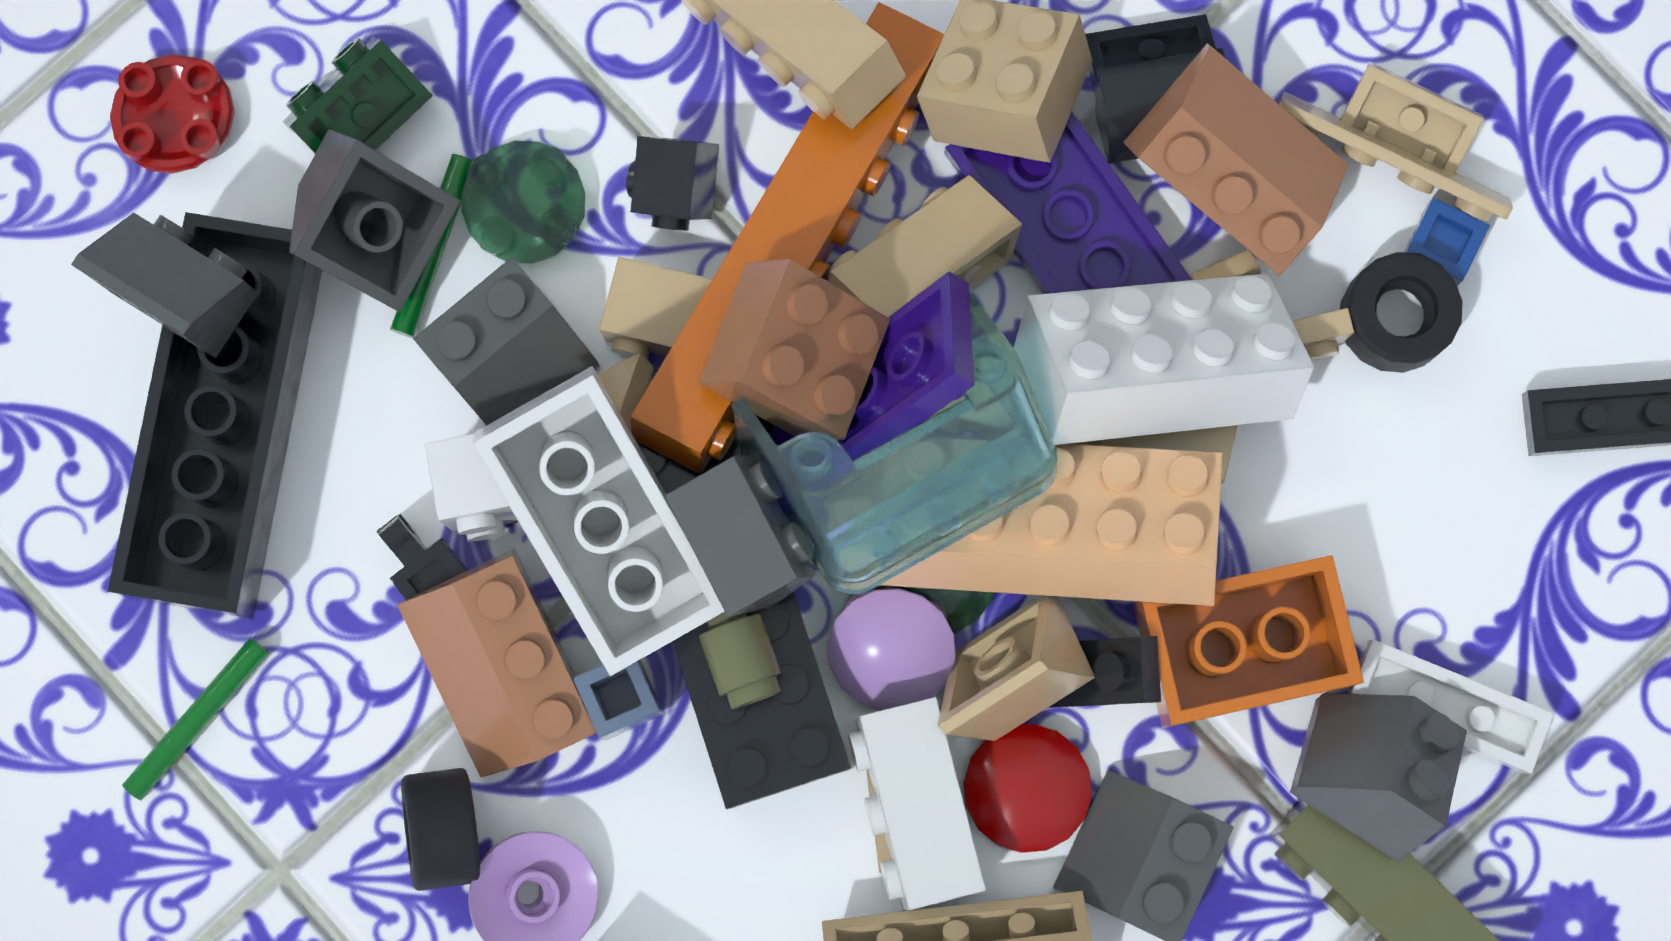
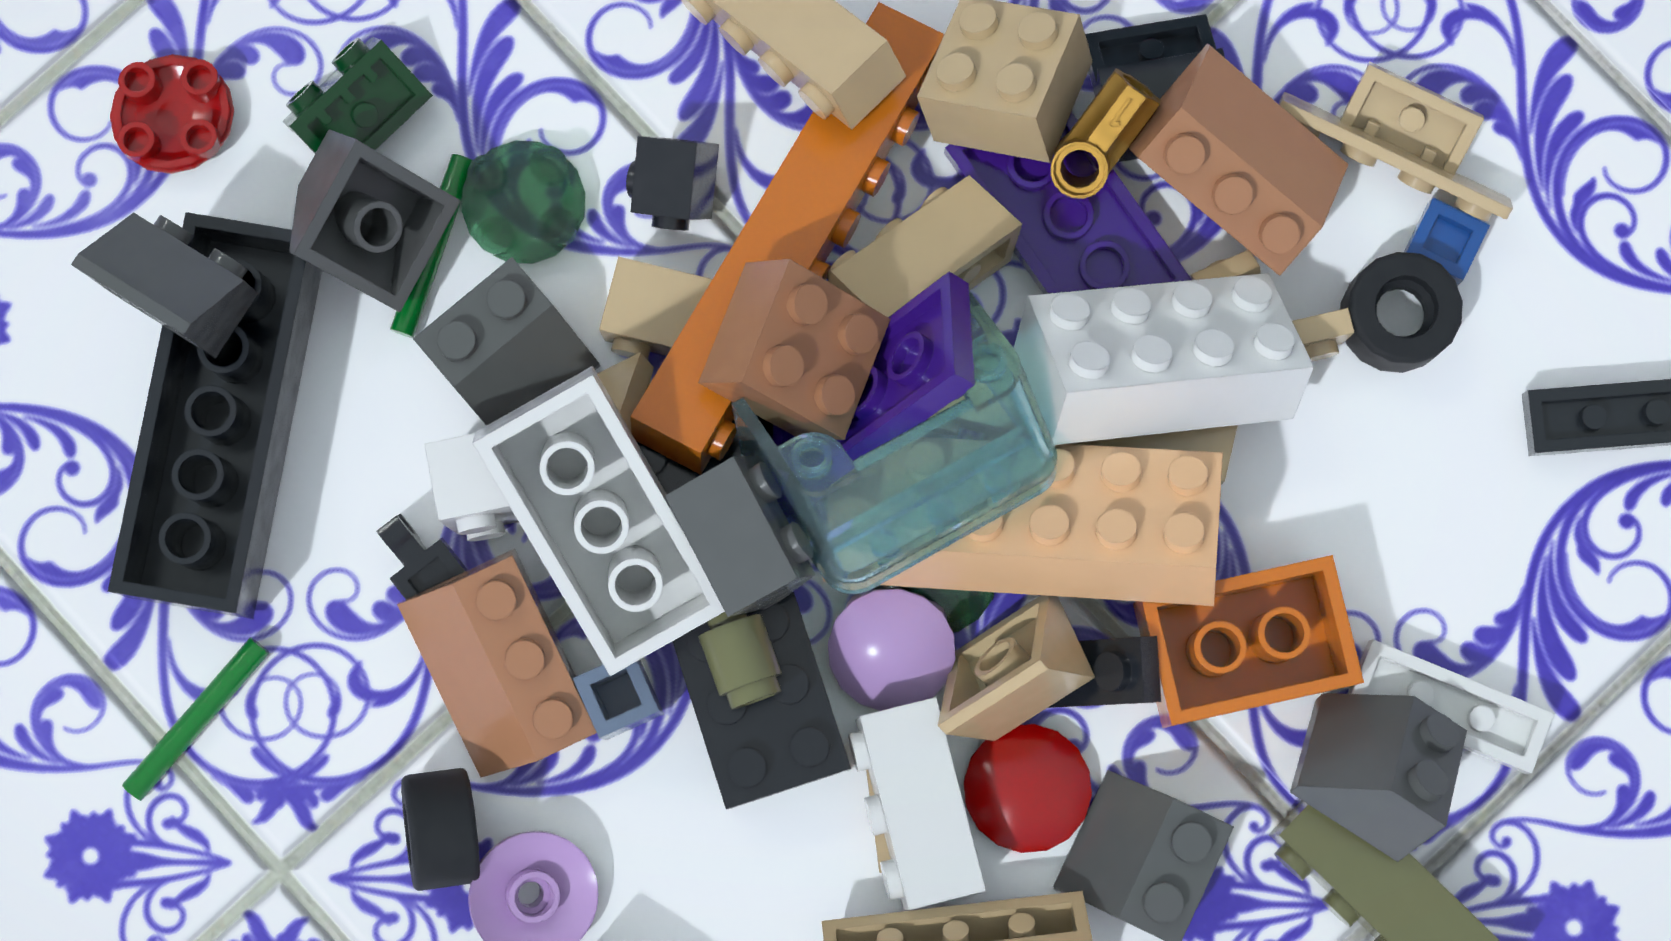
none -> pearl gold piece [1051,68,1161,199]

